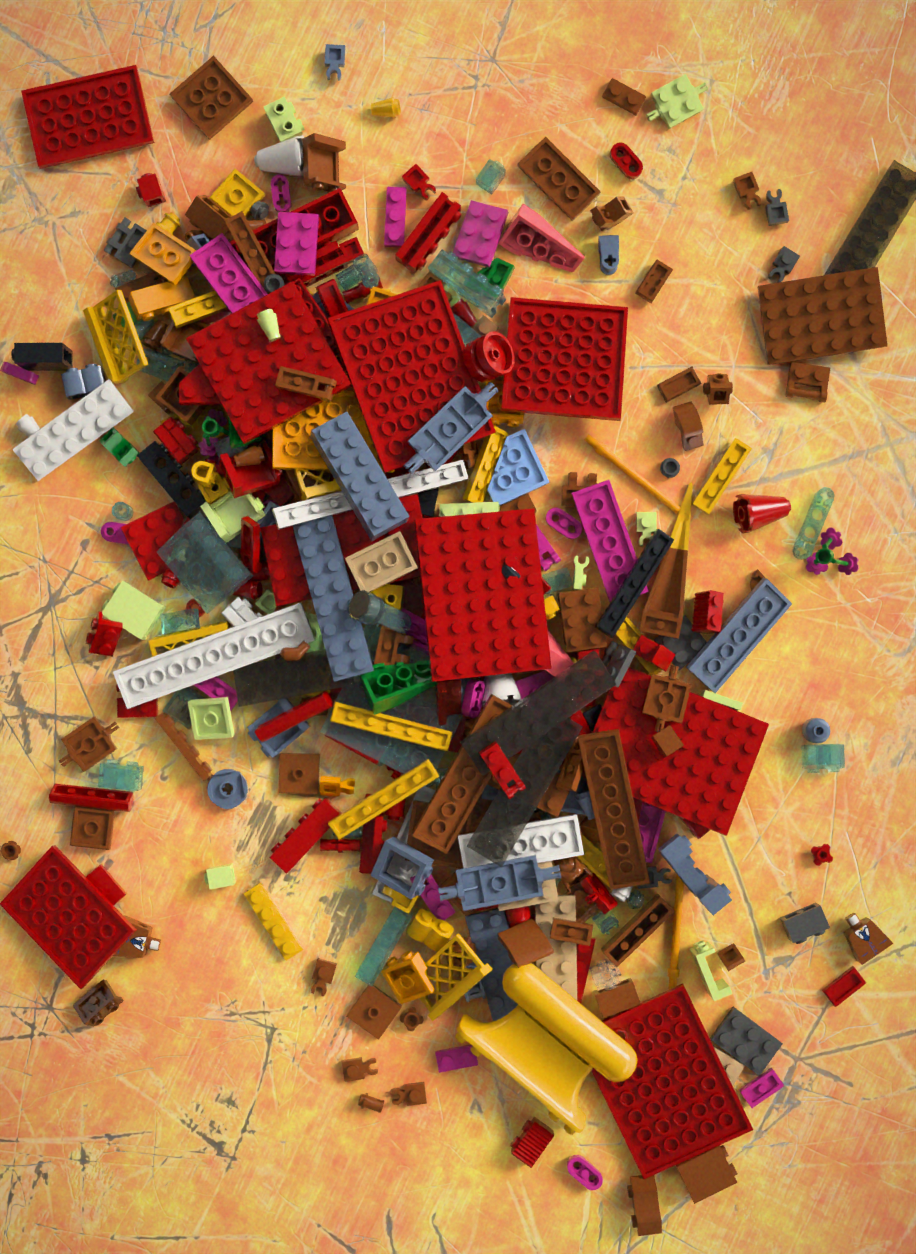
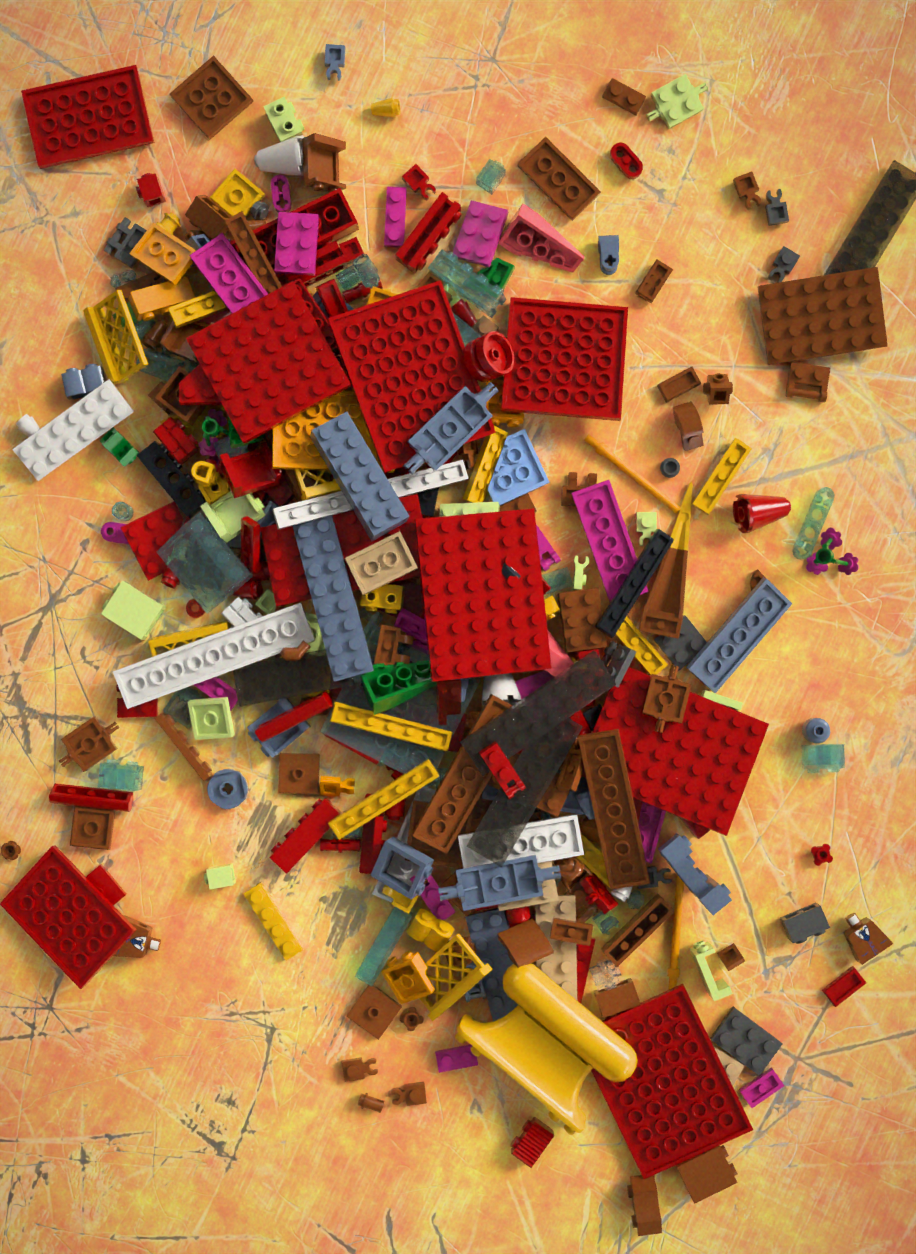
dark pink beam [0,361,39,385] -> none
black brick [11,342,73,371] -> none
reddish brown bracket [73,979,124,1027] -> none
red bracket [86,611,123,657] -> none
clear light blue plate [160,608,200,634] -> none
dark orange cone [234,445,265,467] -> none
yellowish green cone [257,309,281,342] -> none
dark grey plate [264,274,284,293] -> none
dark orange plate [275,366,337,402] -> none
dark orange plate [311,958,337,997] -> none
clear light blue piece [349,590,411,633] -> none
dark pink beam [462,679,485,718] -> none
dark pink plate [546,508,582,539] -> none
dark pink plate [567,1155,603,1190] -> none
dark orange brick [590,196,634,231] -> none
red slope [632,635,676,672] -> none
dark orange panel [651,726,684,758] -> none
red brick [691,590,724,634] -> none

